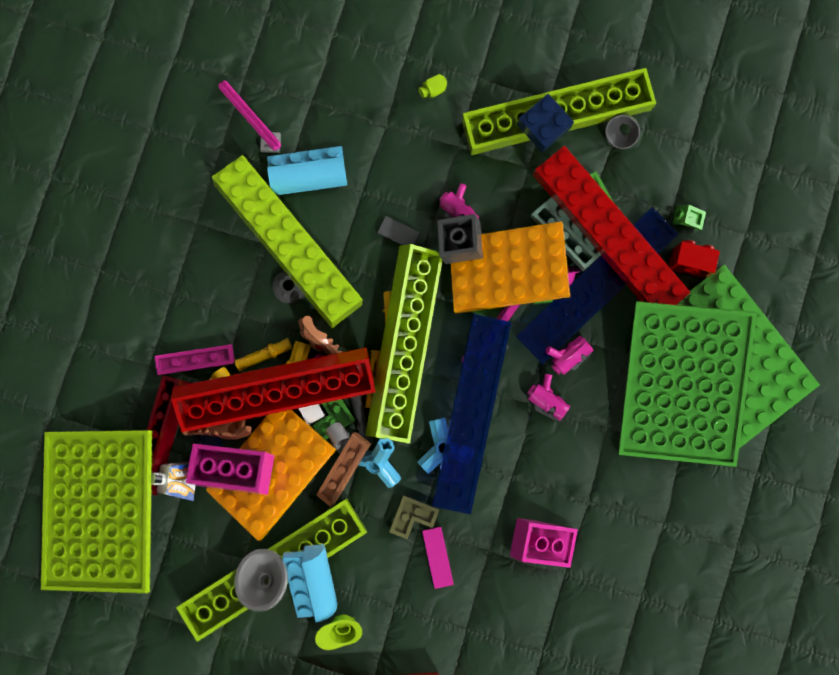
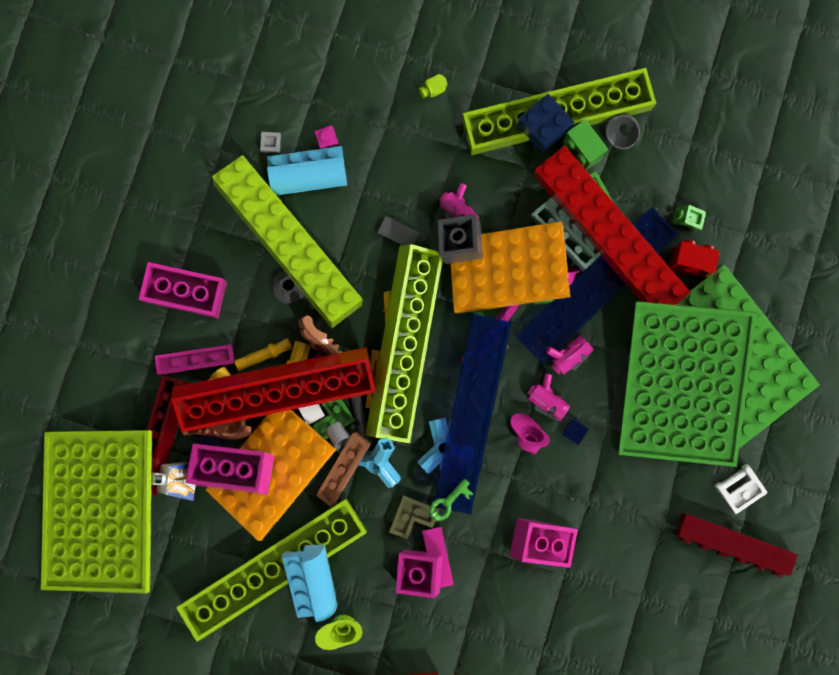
dark pink axle [218,80,281,151] -> none
light grey dish [235,549,288,611] -> none
none -> dark pink brick [139,262,227,319]
none -> dark pink plate [315,126,339,149]
none -> dark pink brick [396,549,443,598]
none -> bright green piece [429,478,473,522]
none -> dark pink piece [510,413,550,455]
none -> bright green brick [562,119,608,171]
none -> clear blue tile [562,419,589,445]
none -> dark red brick [674,513,798,578]
none -> white plate [714,464,768,514]

